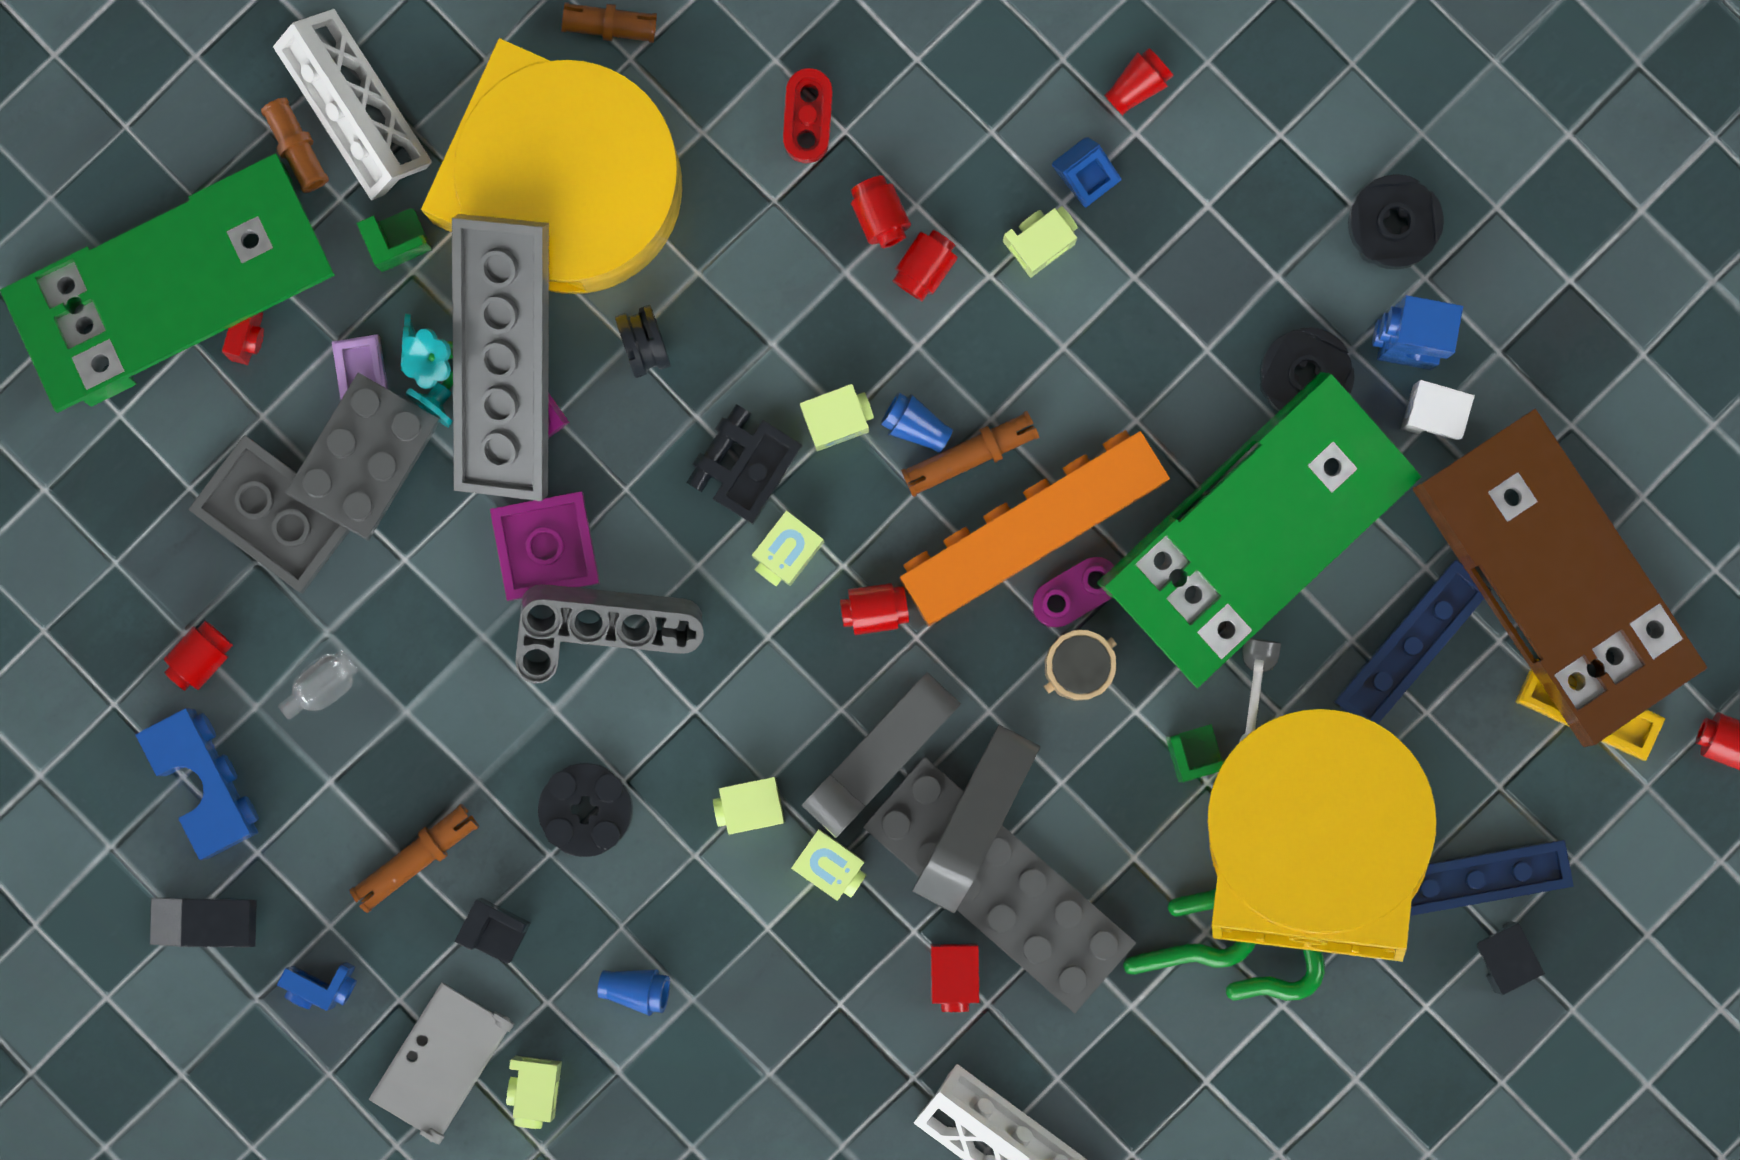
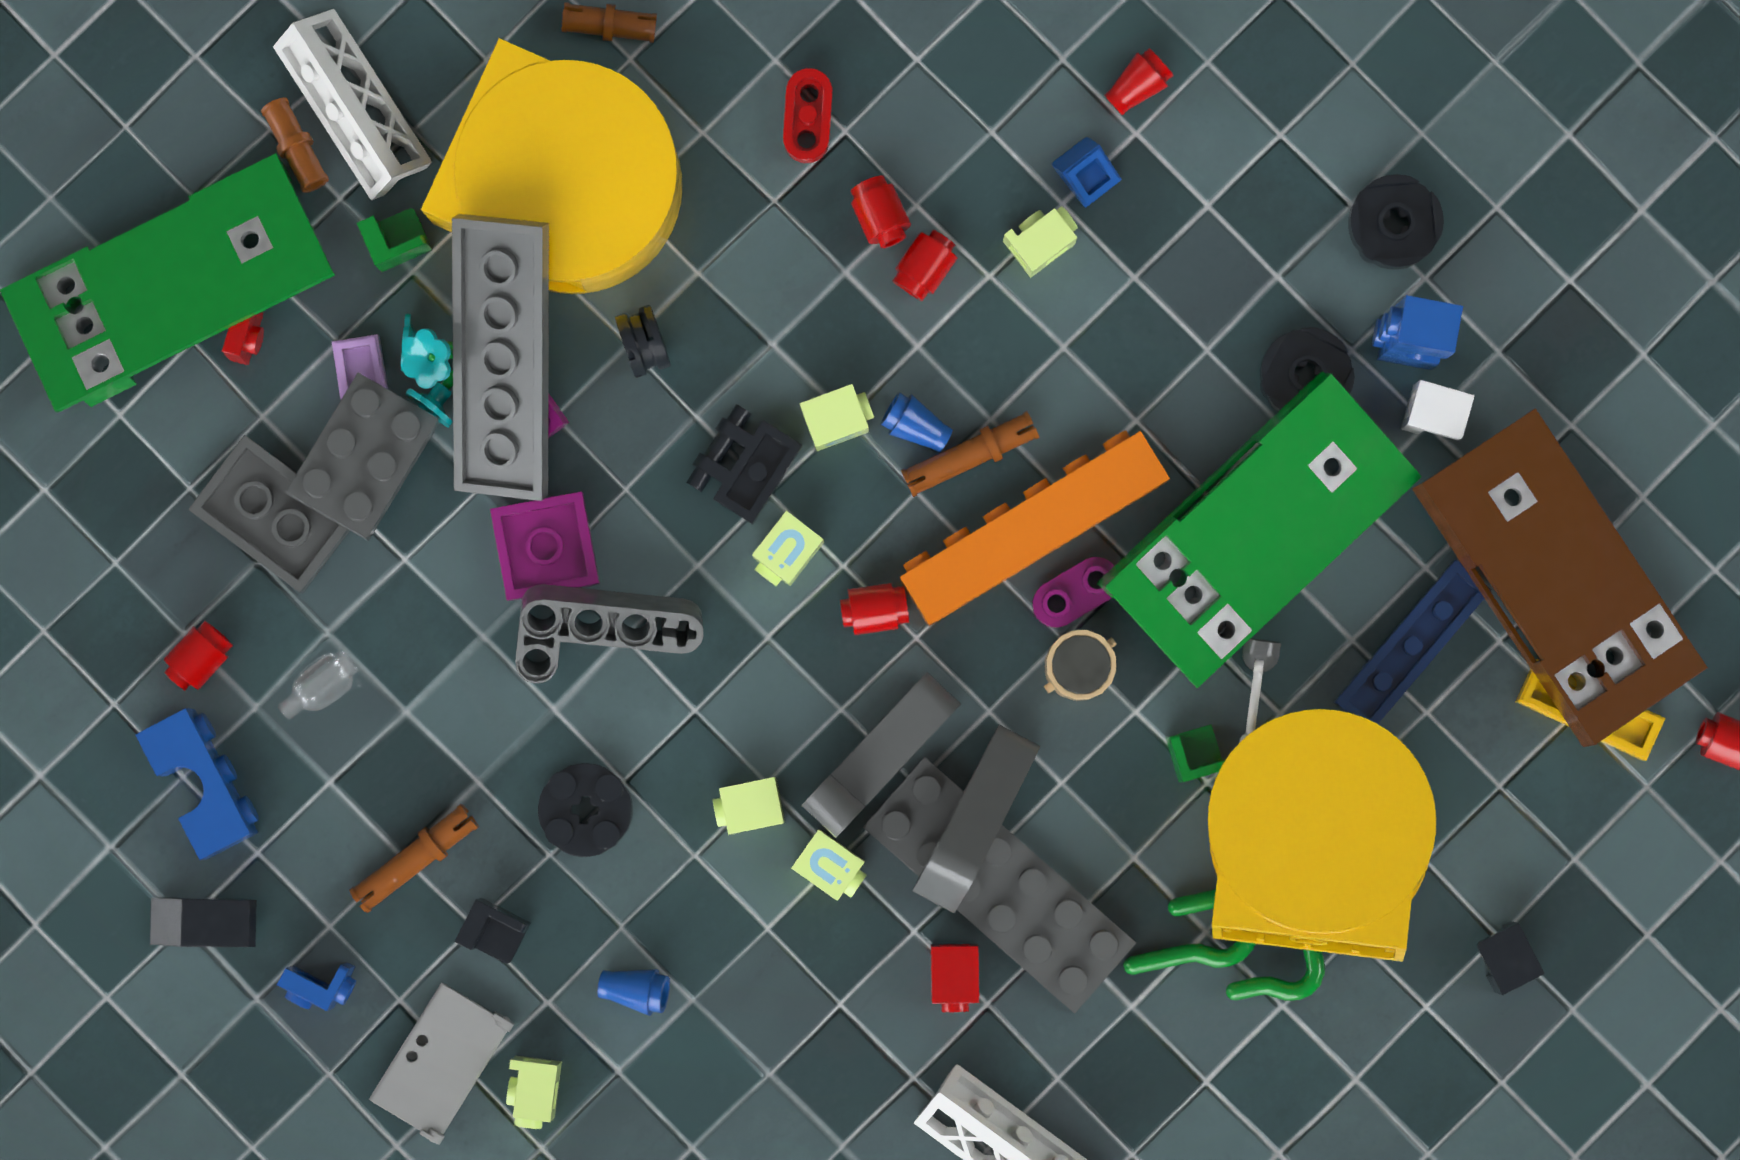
dark blue plate [1410,840,1574,916] -> none

